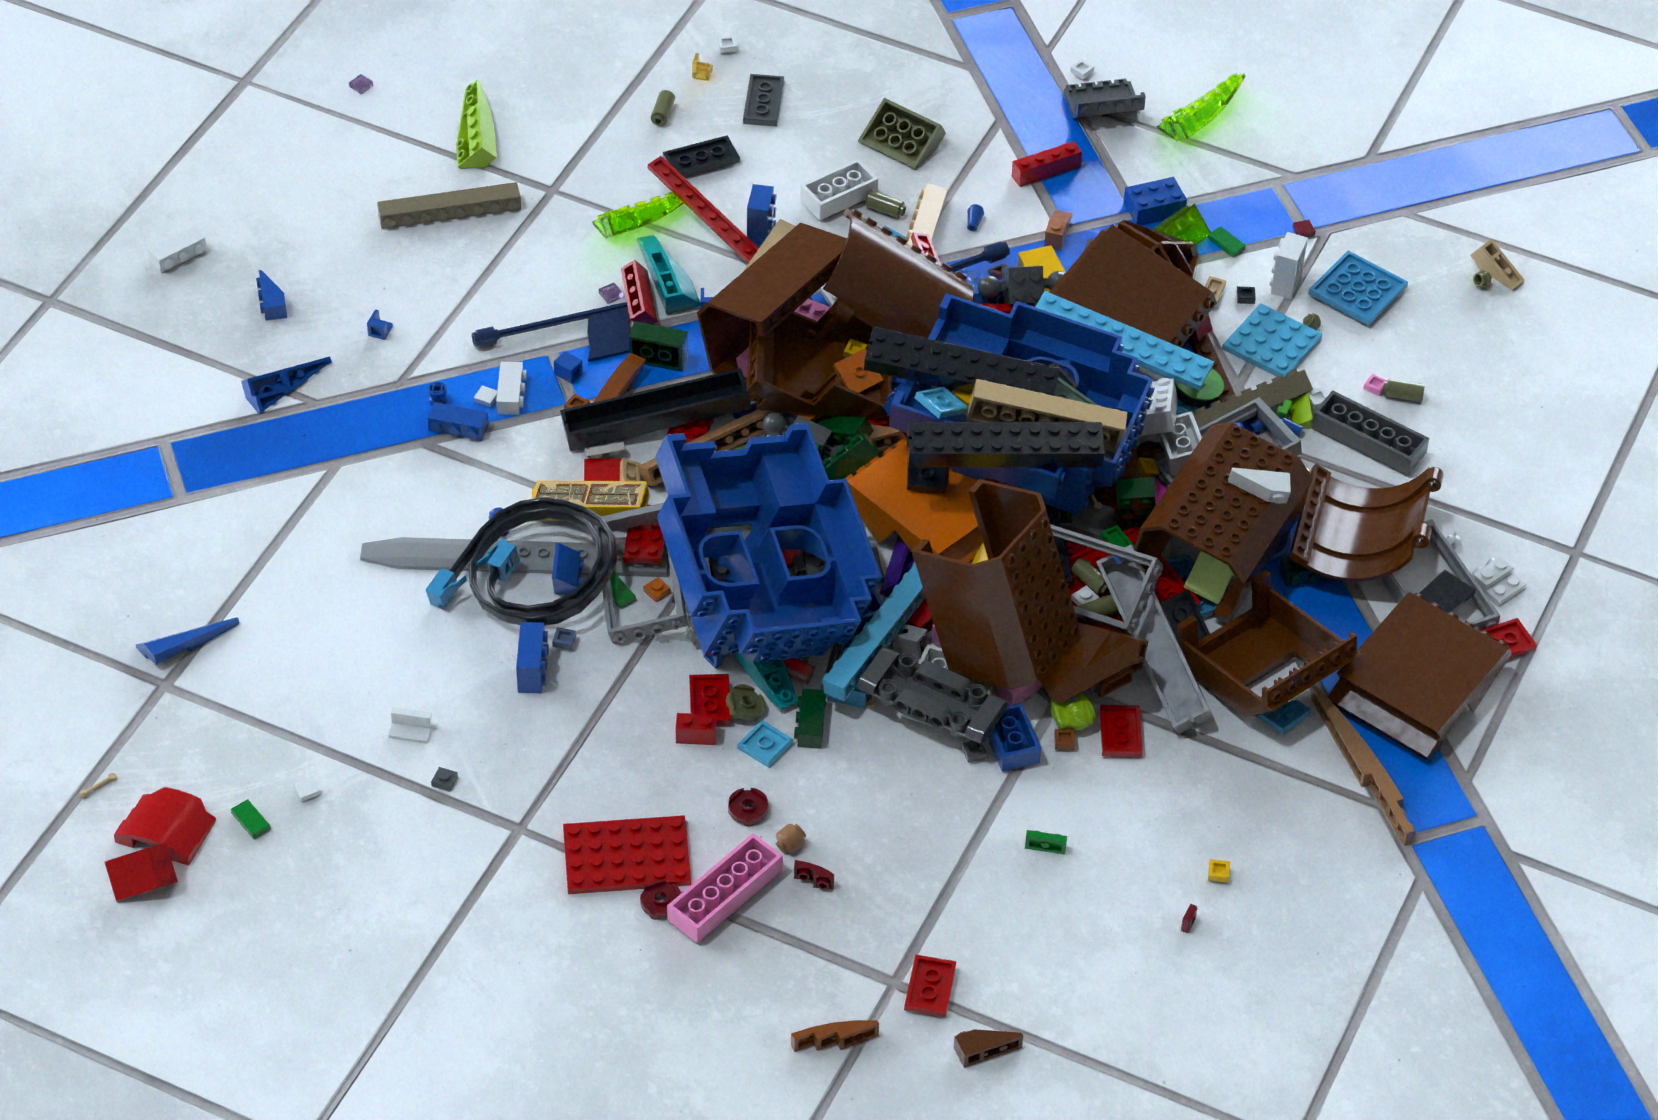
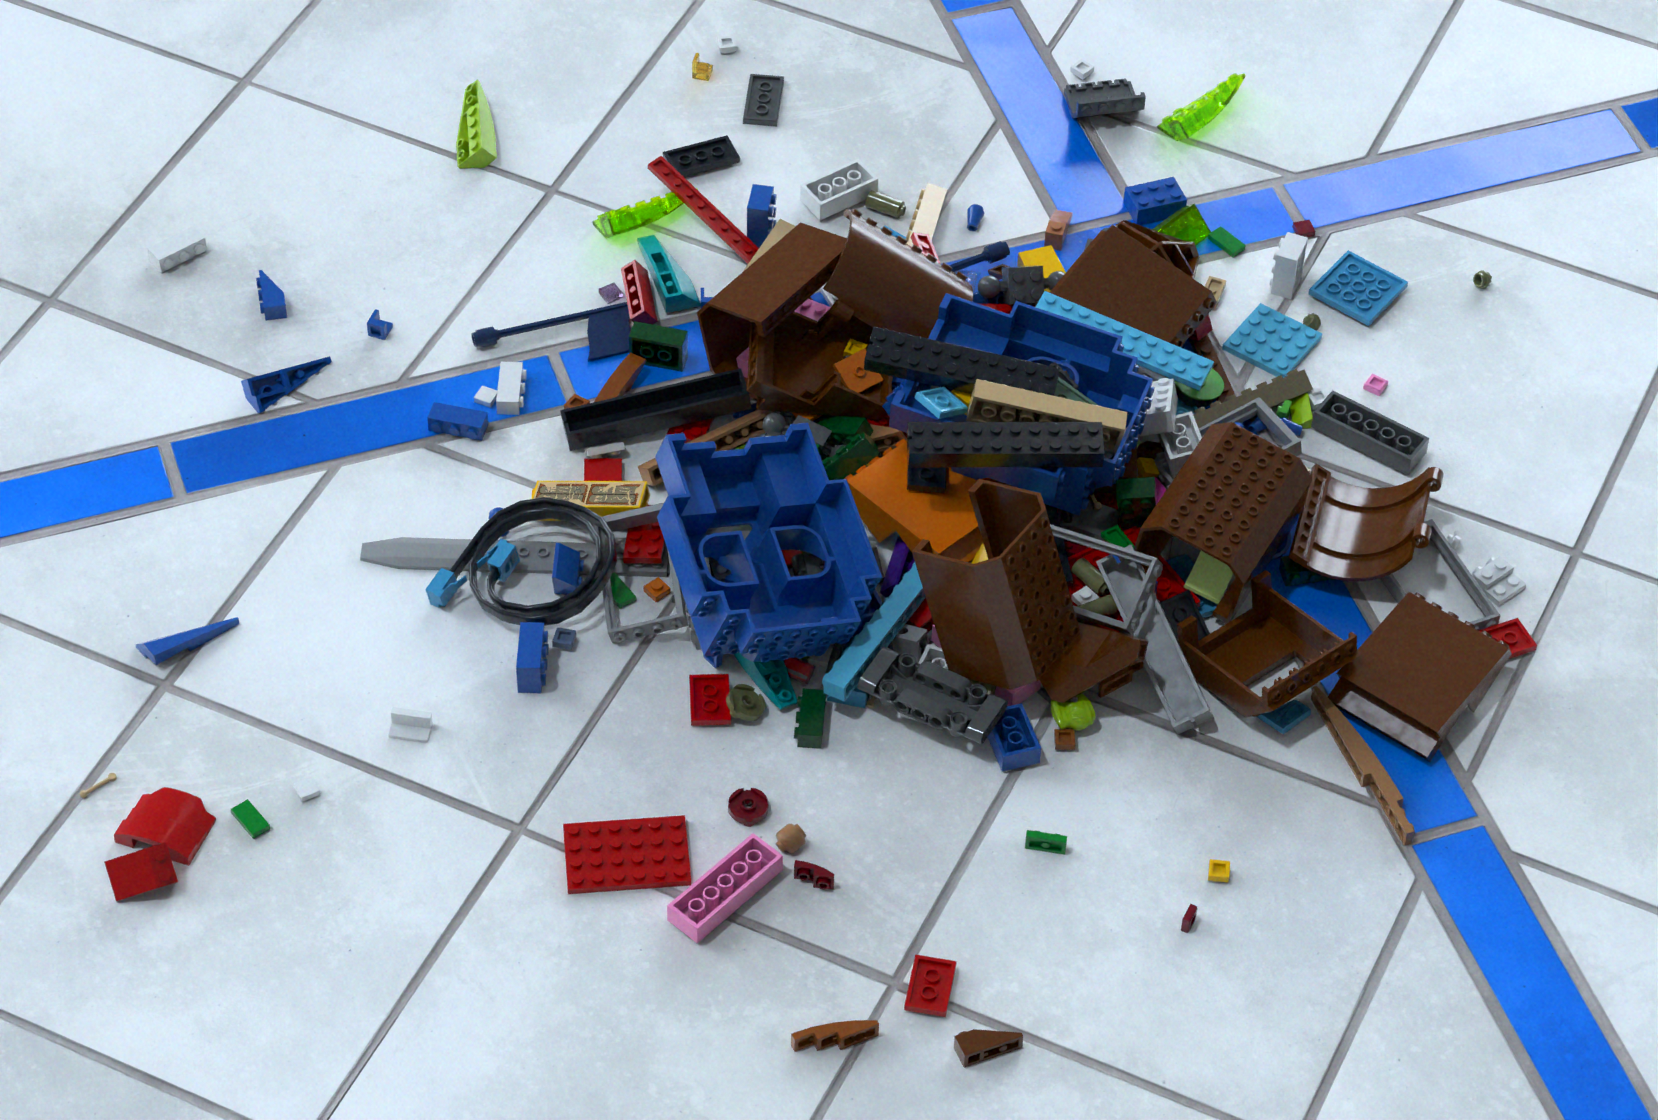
clear purple tile [349,74,373,94] -> none
dark tan brick [377,182,521,229] -> none
blue wheel [428,382,448,406] -> none
dark grey plate [431,767,458,792] -> none
blue panel [553,351,583,384] -> none
tan plate [620,458,640,481] -> none
dark red plate [640,880,681,920] -> none
olive brick [650,90,675,126] -> none
red brick [675,713,717,745] -> none
medium azure tile [737,720,793,768] -> none
olive slope [858,98,946,170] -> none
dark grey plate [962,740,987,763] -> none
red brick [1011,141,1082,187] -> none
red plate [1099,705,1142,757] -> none
white slope [1228,468,1291,504] -> none
black tile [1236,286,1256,304] -> none
olive brick [1382,378,1425,402] -> none
black tile [1419,570,1476,613] -> none
tan slope [1470,238,1525,290] -> none

